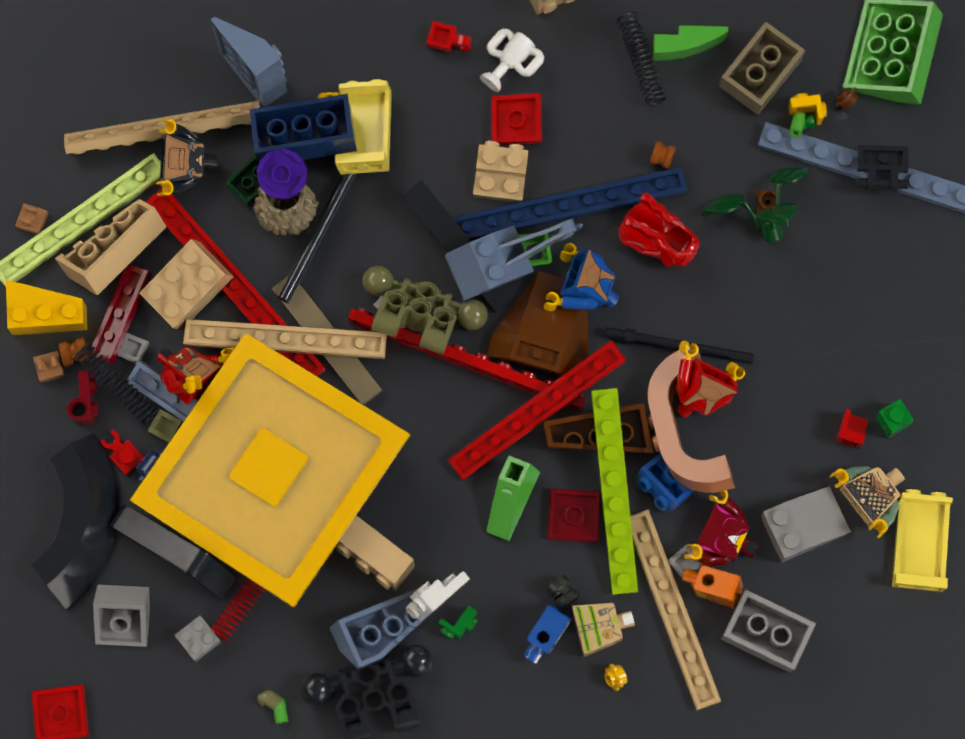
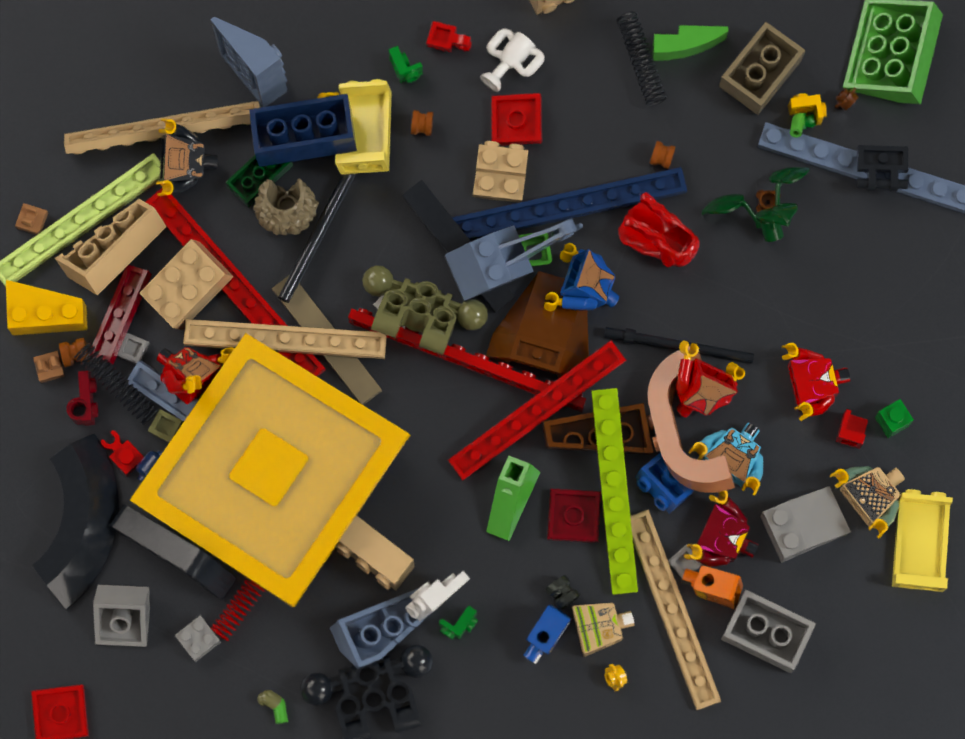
dark purple tile [257,149,307,199] -> none
none -> green bracket [389,46,423,83]
none -> dark orange wheel [411,110,433,136]
none -> torso [689,423,763,496]
none -> red torso [781,343,850,421]

